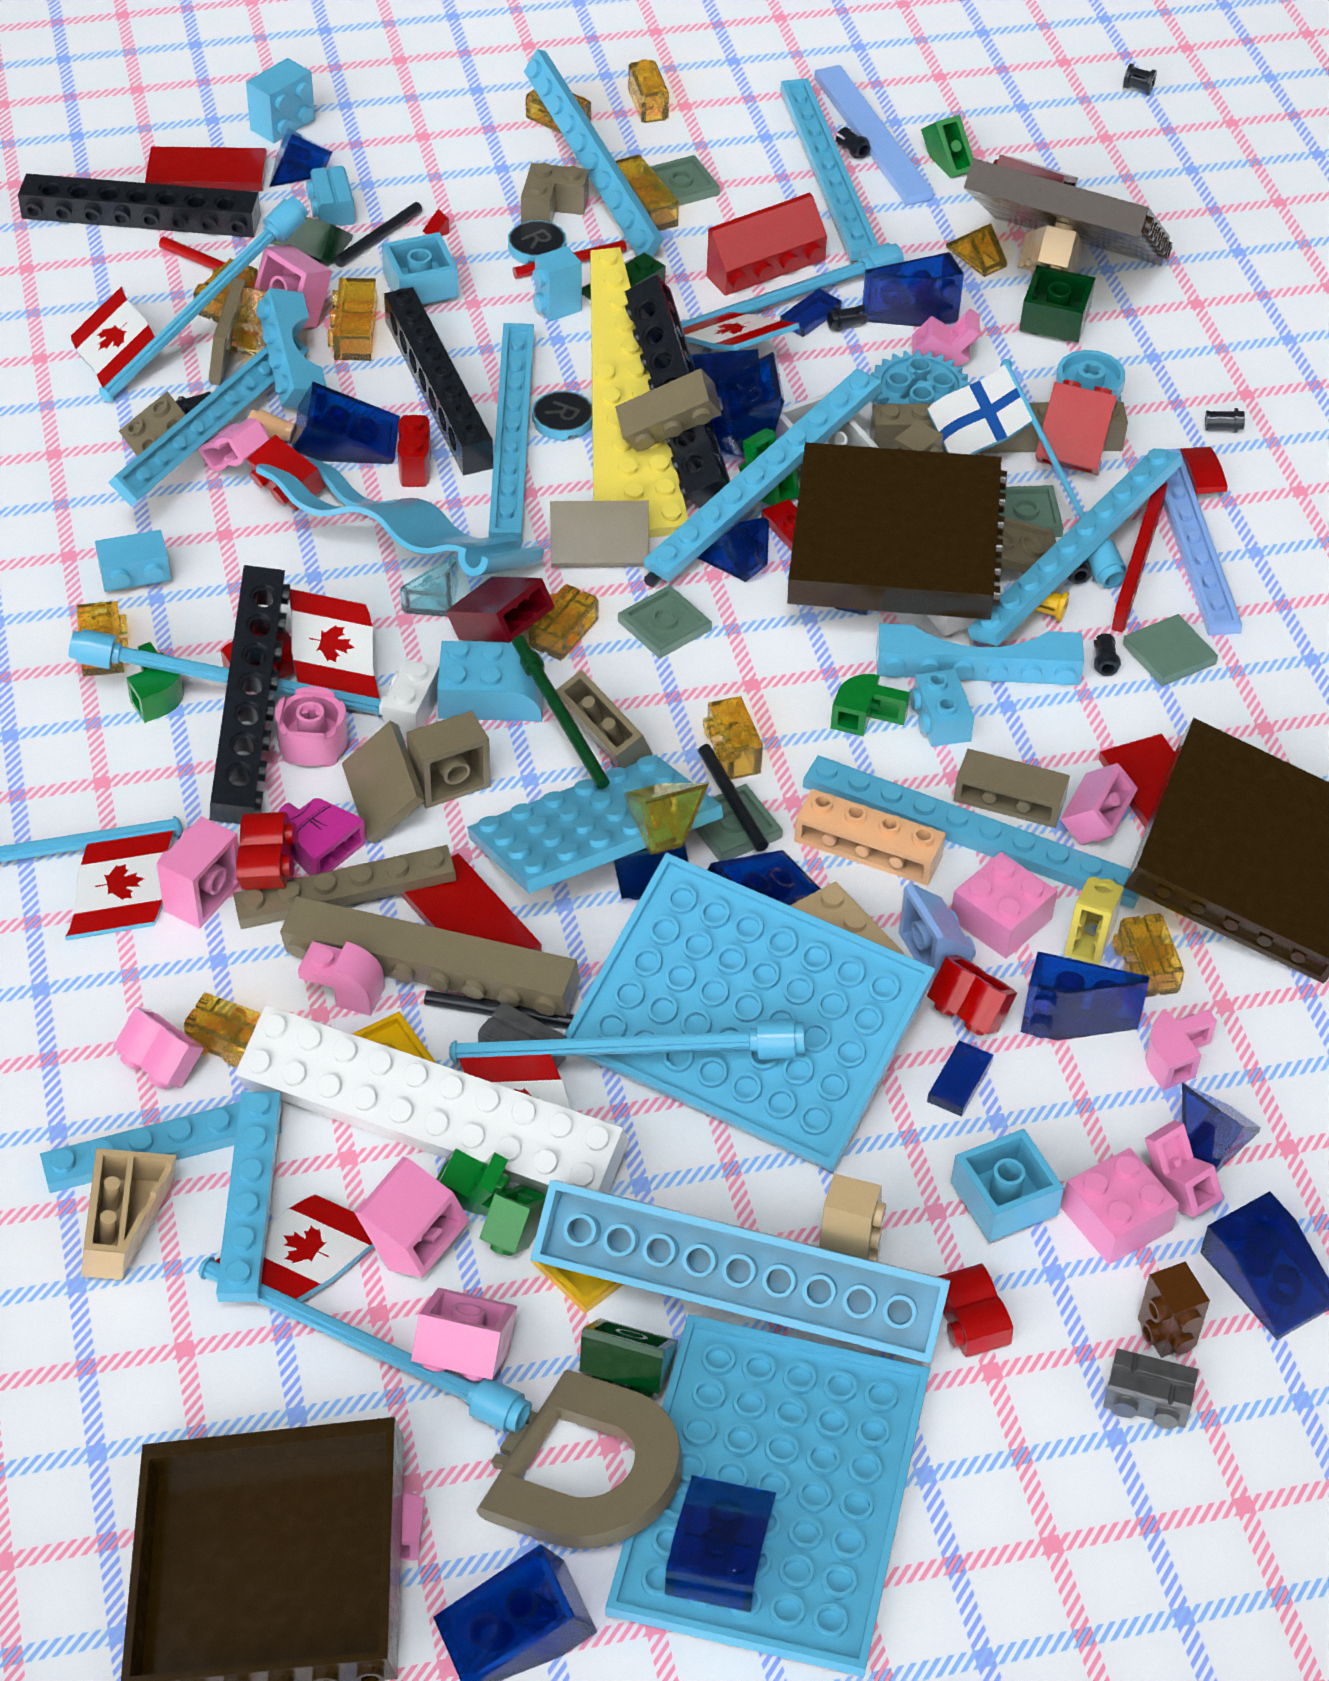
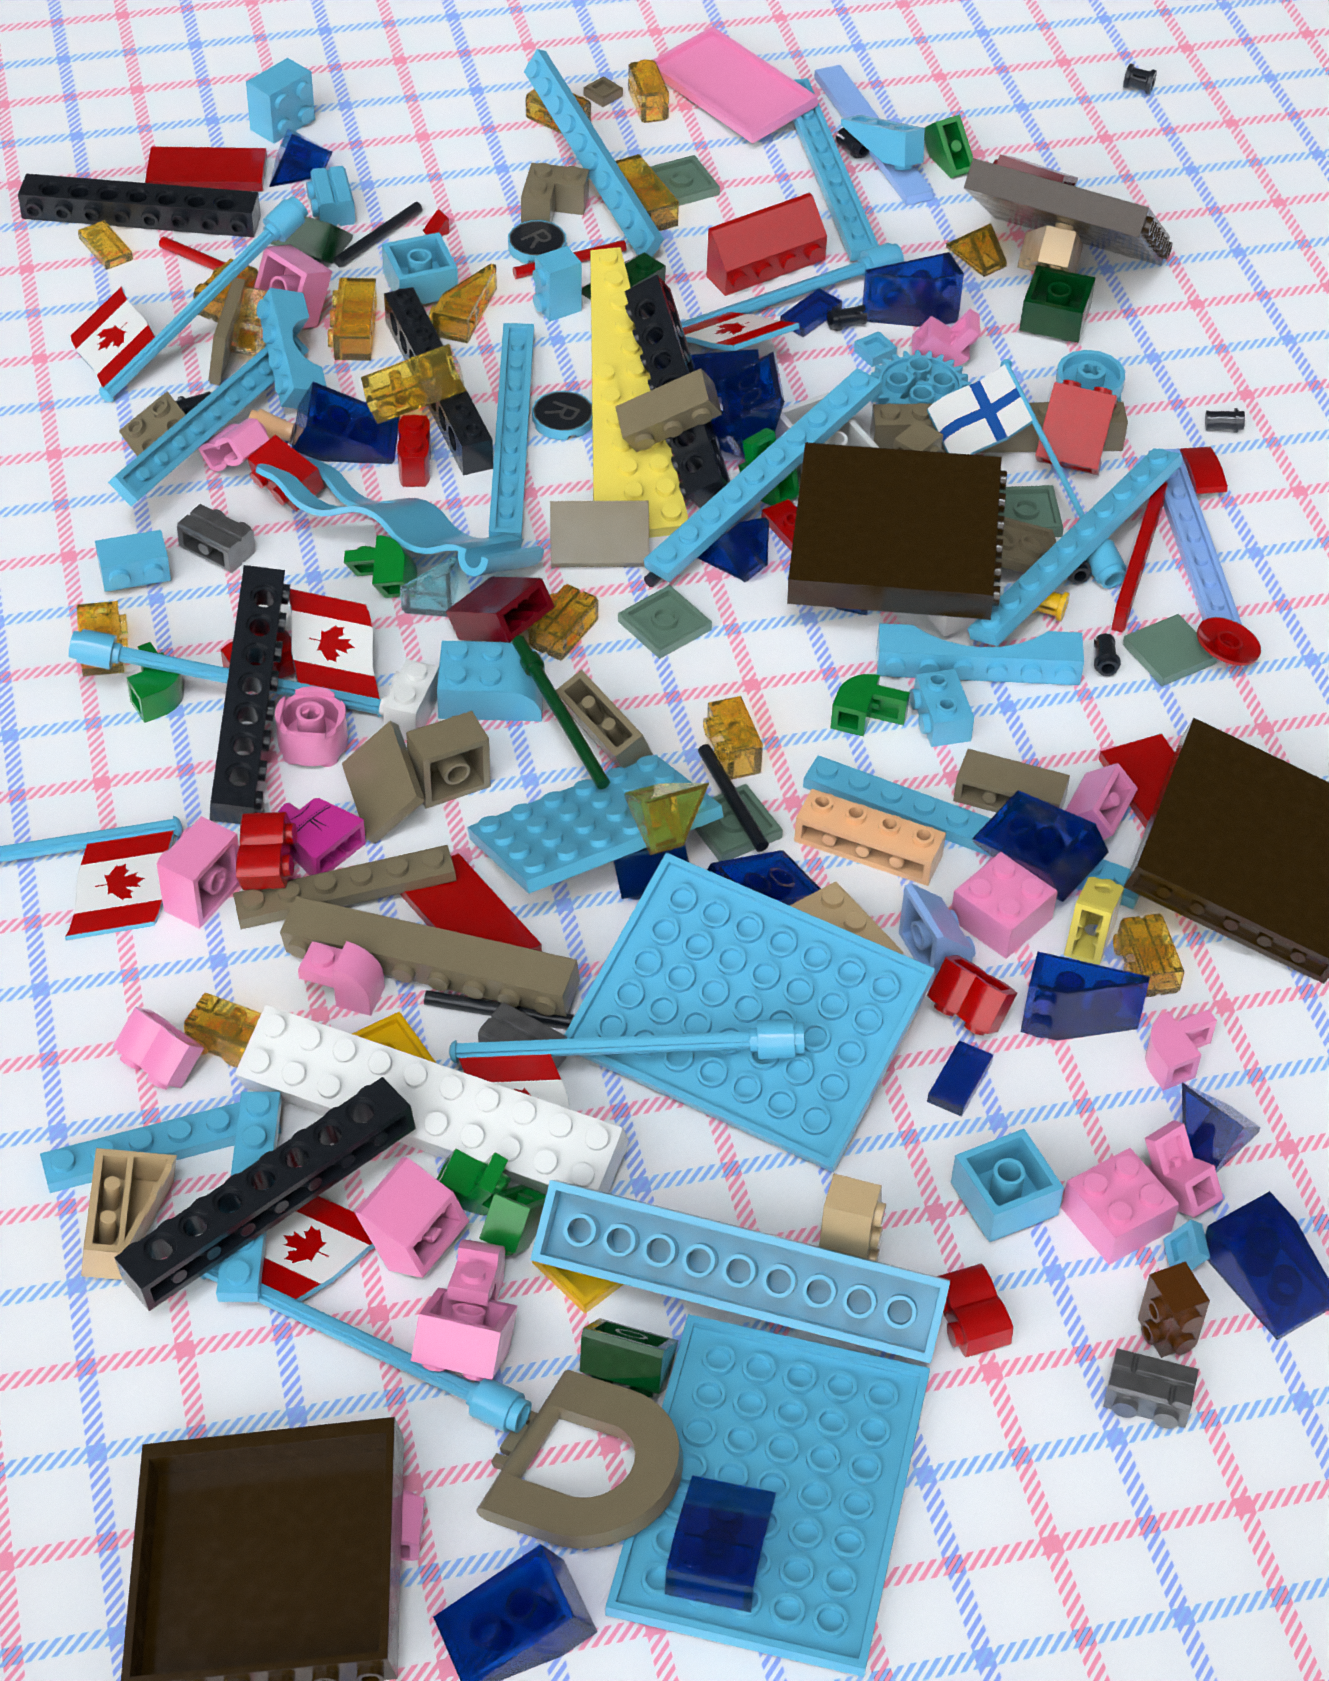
none -> clear yellow tile [78,221,133,270]
none -> black brick [114,1077,416,1311]
none -> flat silver brick [177,504,255,573]
none -> green brick [344,535,418,598]
none -> clear yellow brick [361,344,466,424]
none -> clear yellow slope [429,264,497,343]
none -> bright pink brick [447,1239,505,1306]
none -> dark tan tile [583,76,623,107]
none -> bright pink tile [648,26,818,144]
none -> medium azure slope [841,115,925,170]
none -> medium azure tile [854,331,897,367]
none -> clear blue slope [972,790,1109,902]
none -> medium azure tile [1163,1220,1210,1271]
none -> red dish [1197,617,1261,666]

